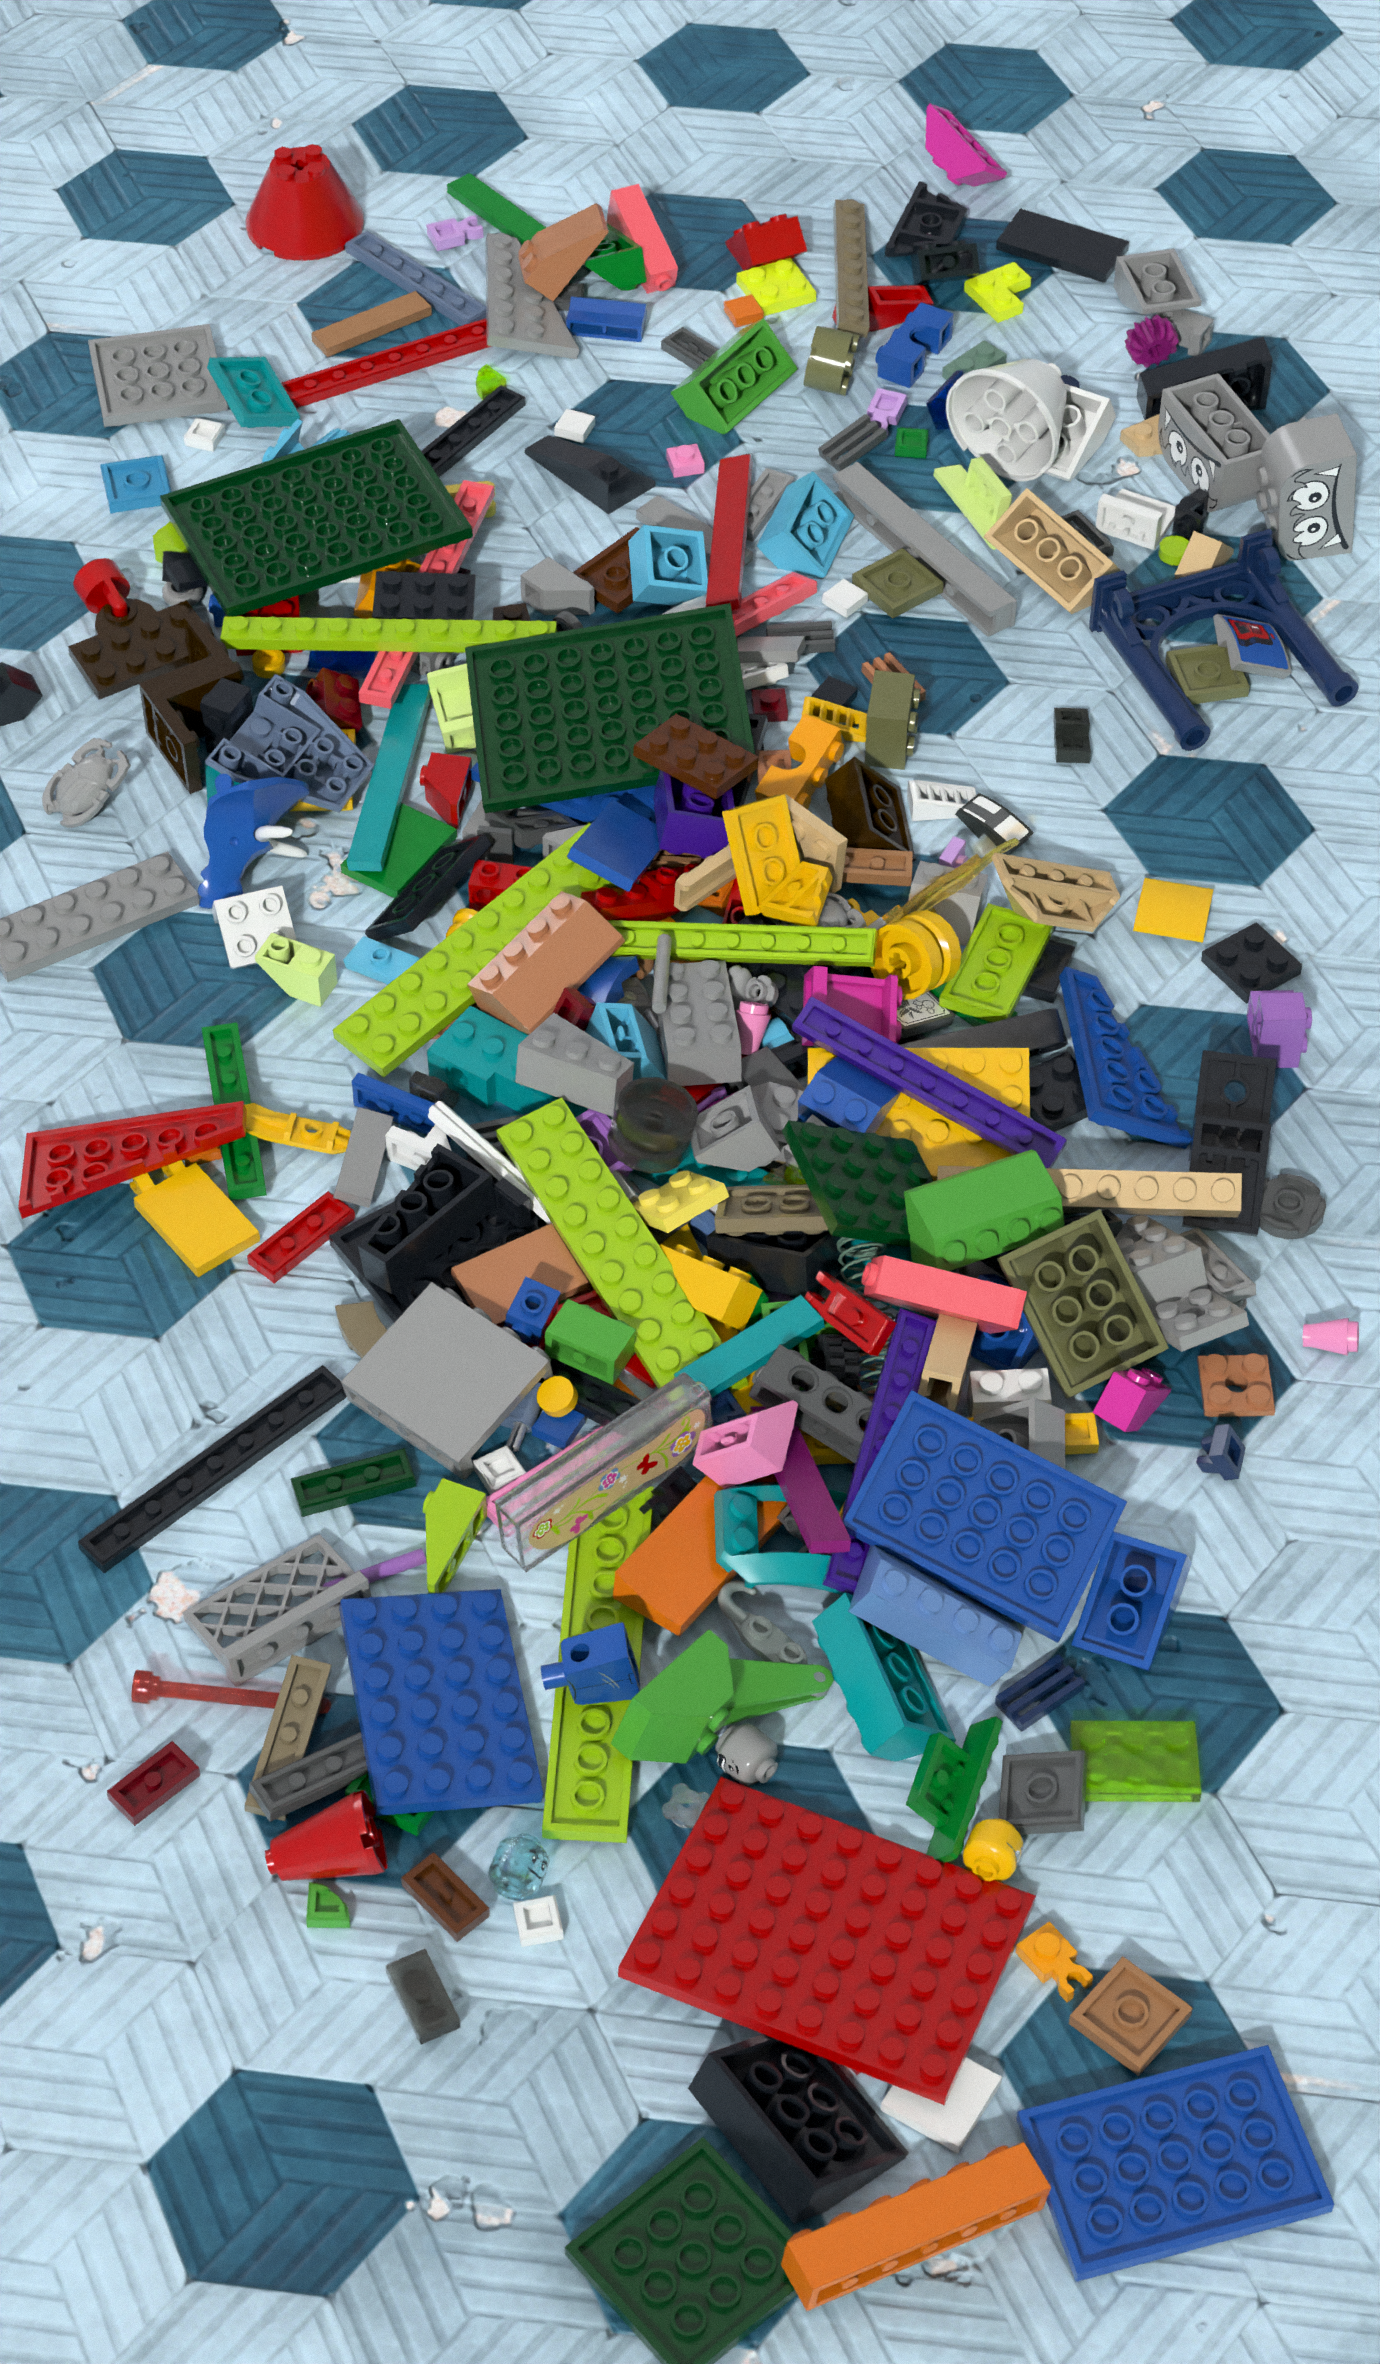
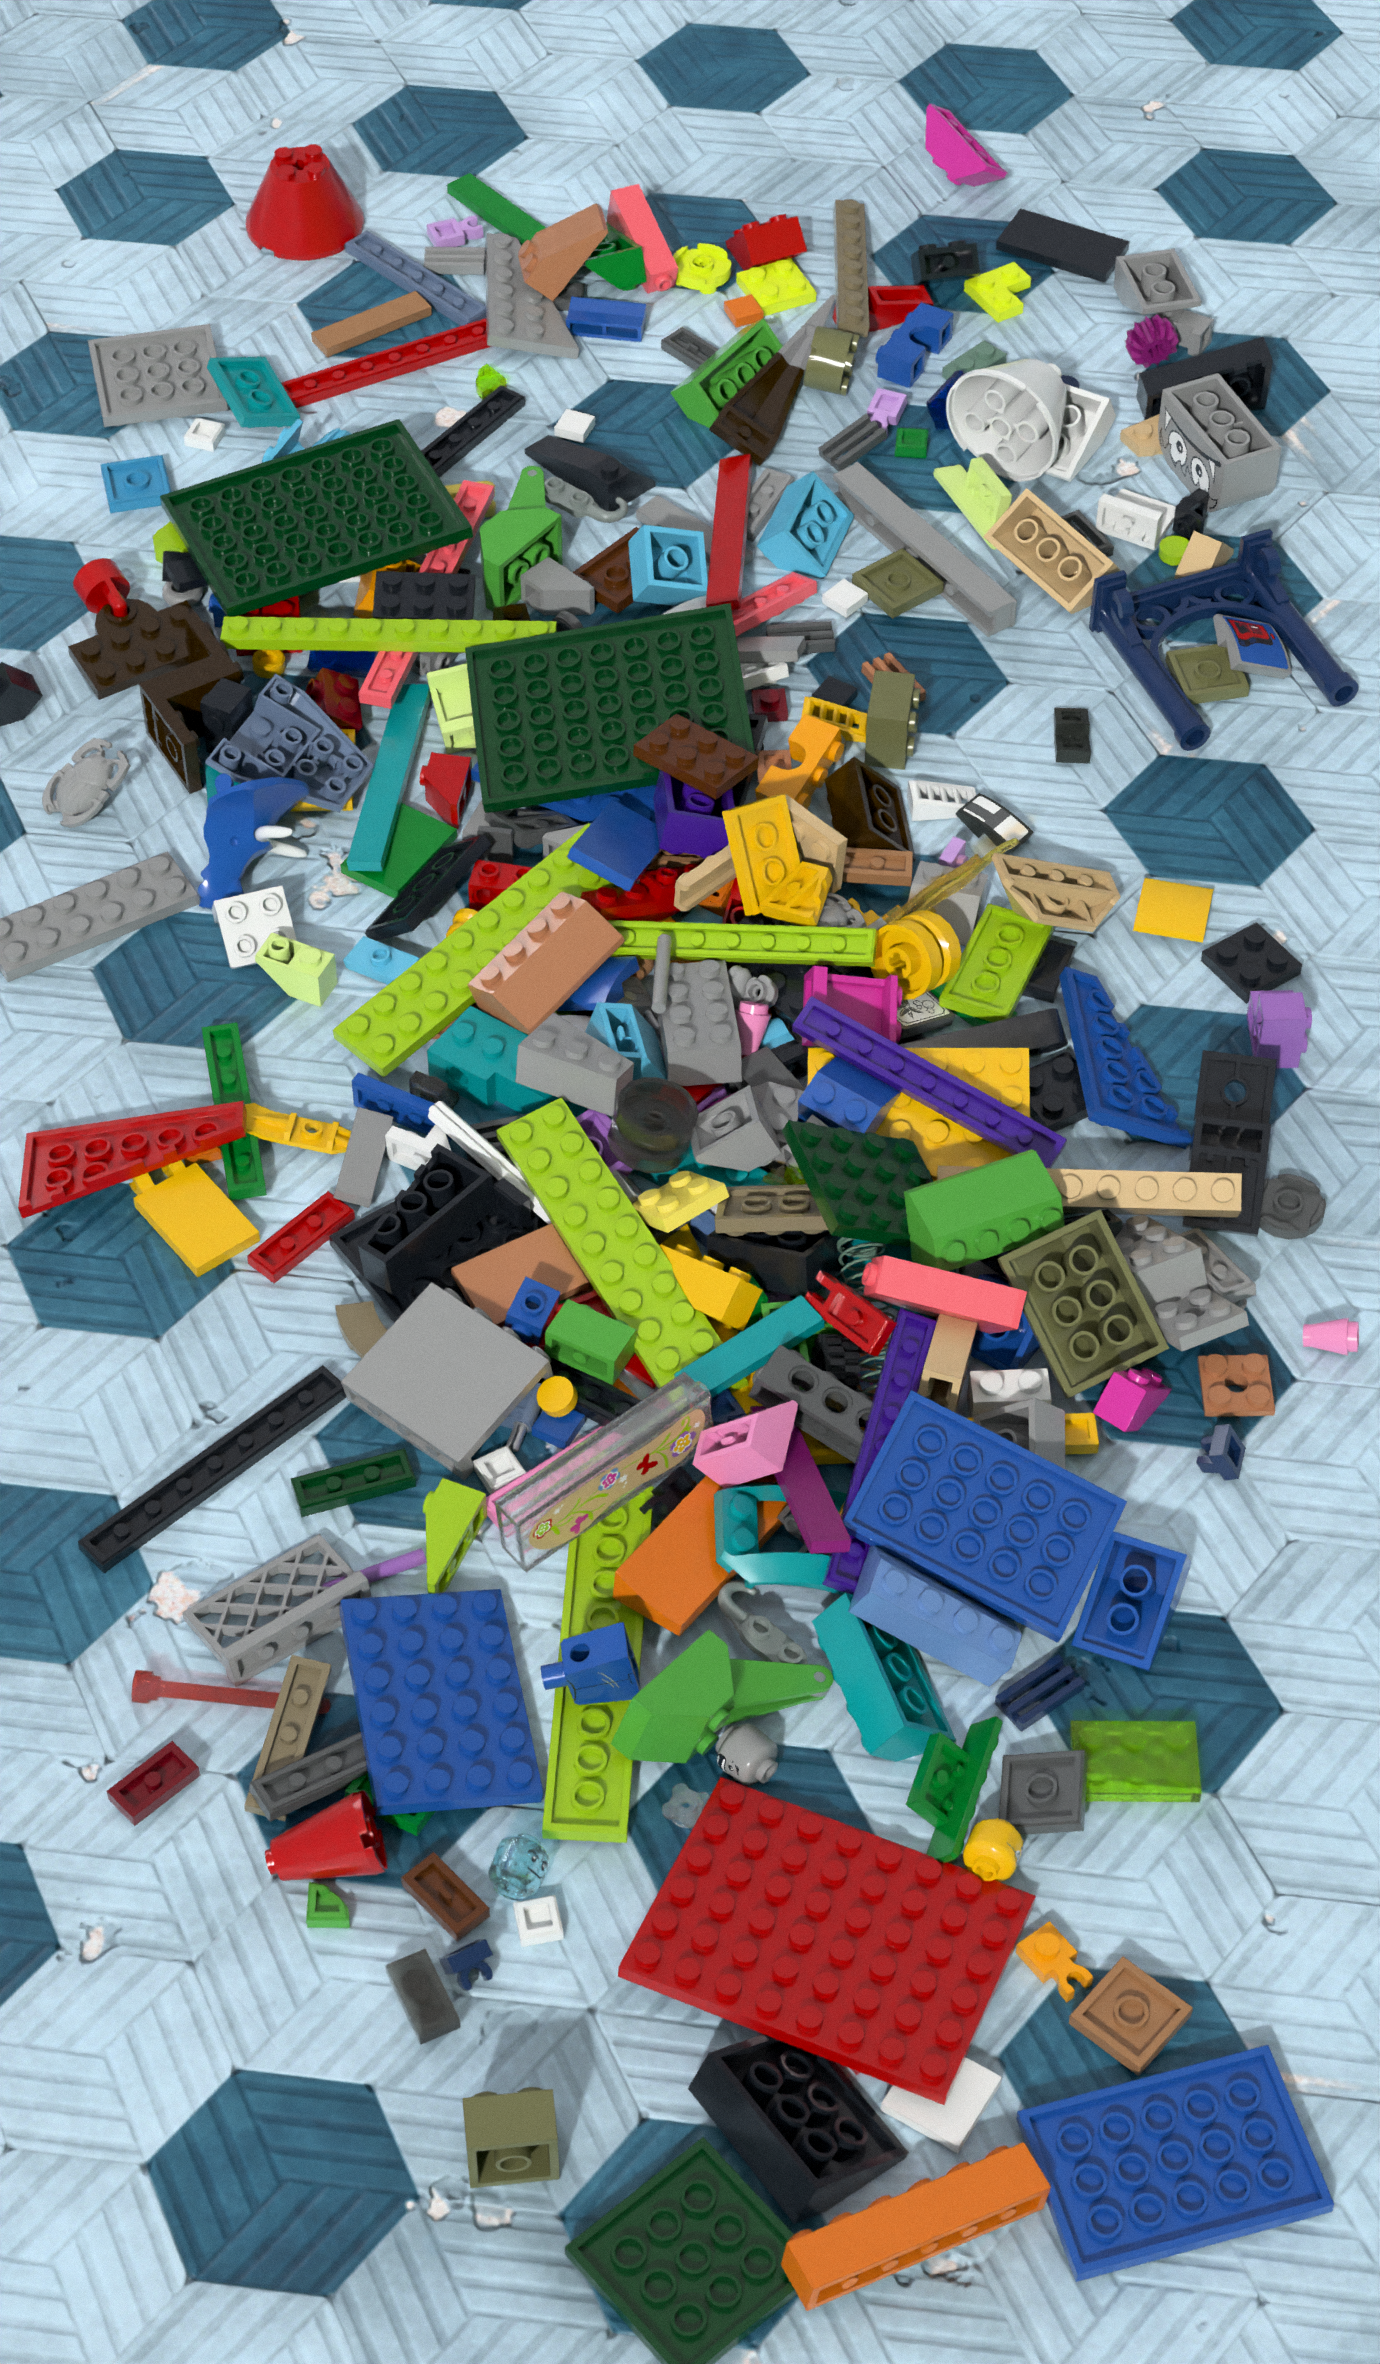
dark red tile [552,987,596,1031] -> none
bright pink plate [666,444,704,478] -> none
black wing [885,181,968,257] -> none
light grey brick [1256,413,1357,561] -> none
none -> light grey tile [424,247,485,275]
none -> dark blue tile [439,1939,493,1991]
none -> olive brick [462,2087,560,2188]
none -> bright green slope [479,466,628,611]
none -> neon yellow plate [673,243,731,294]
none -> dark brown plate [709,295,836,466]

